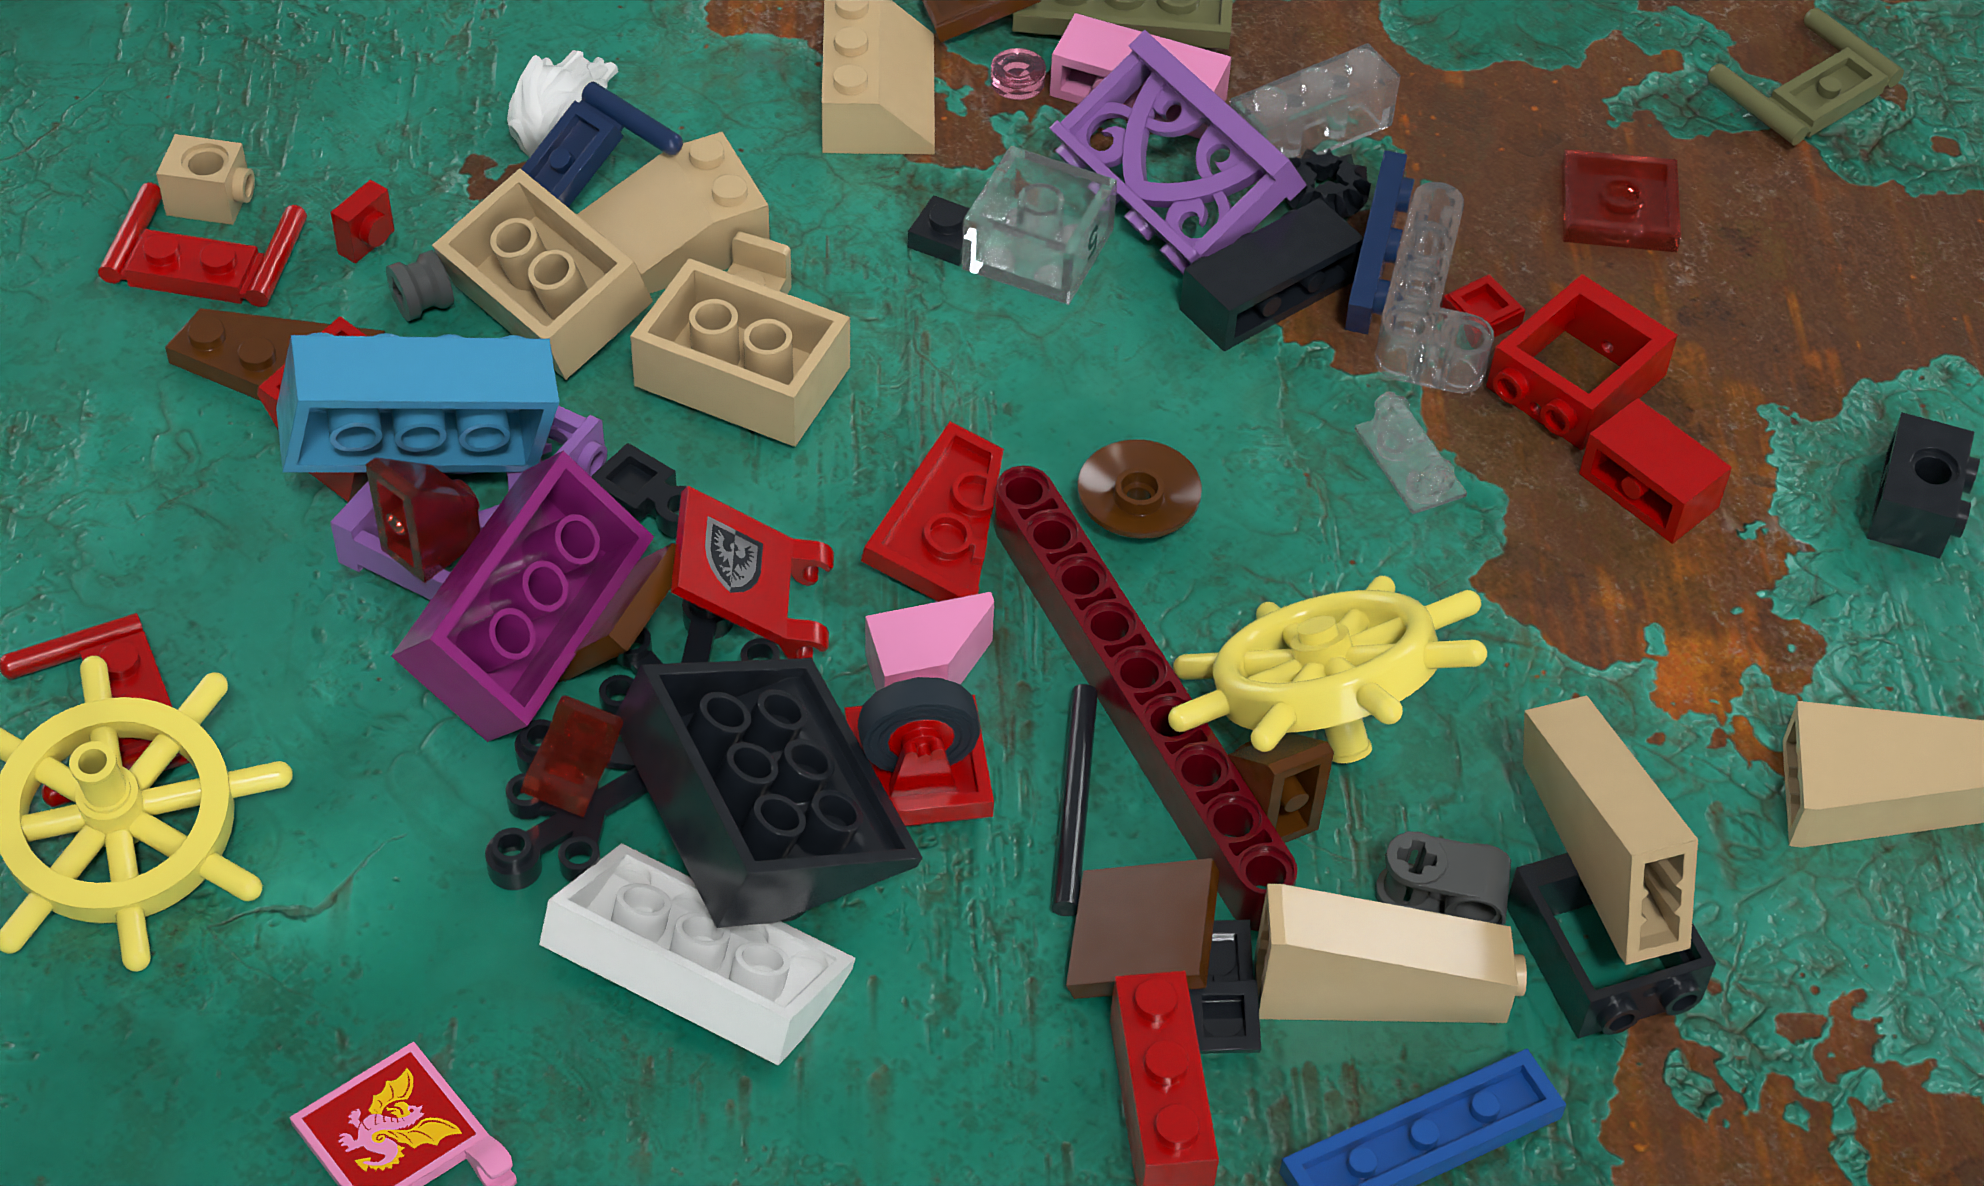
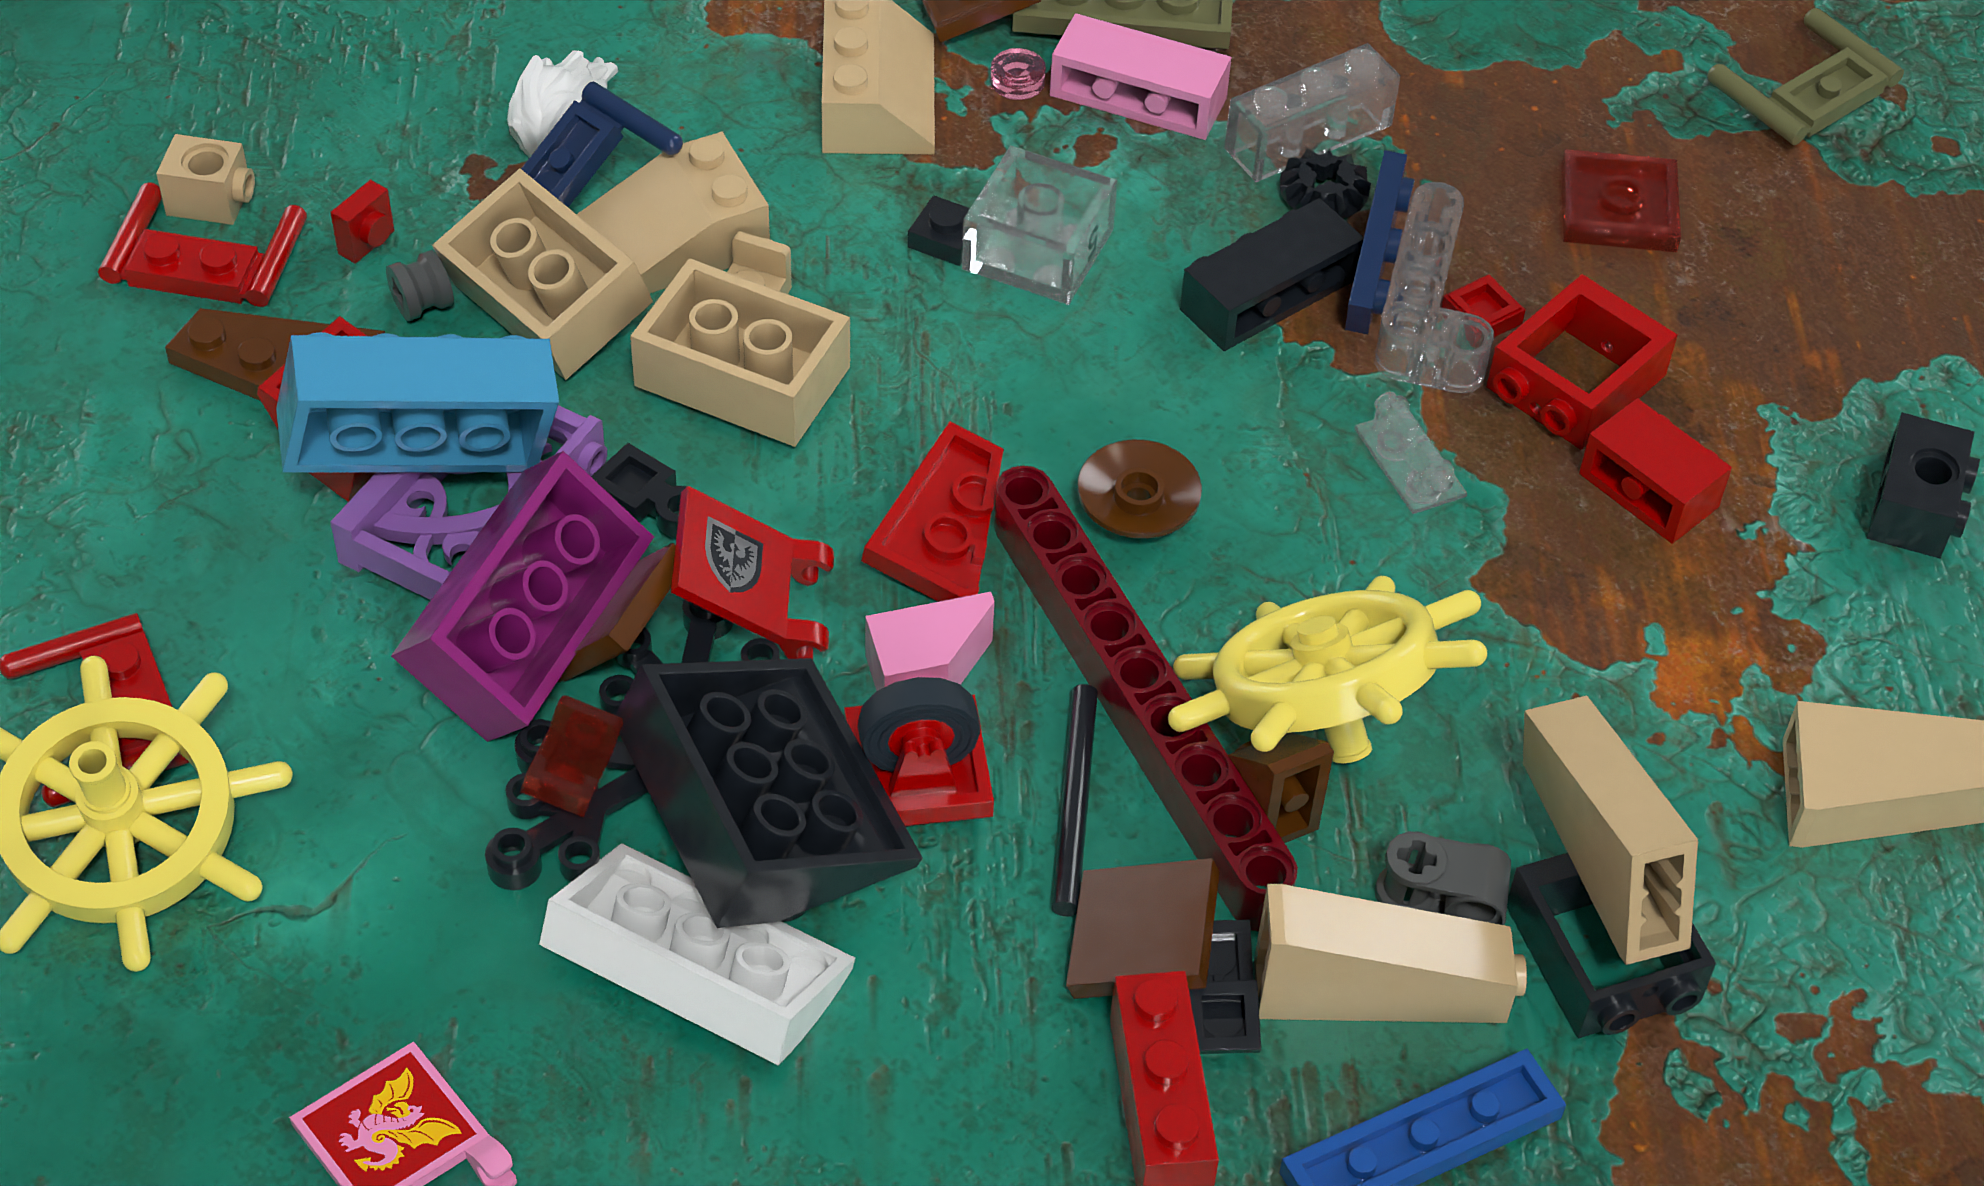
clear red slope [365,457,481,583] -> none
medium lavender fence [1049,30,1306,275] -> none

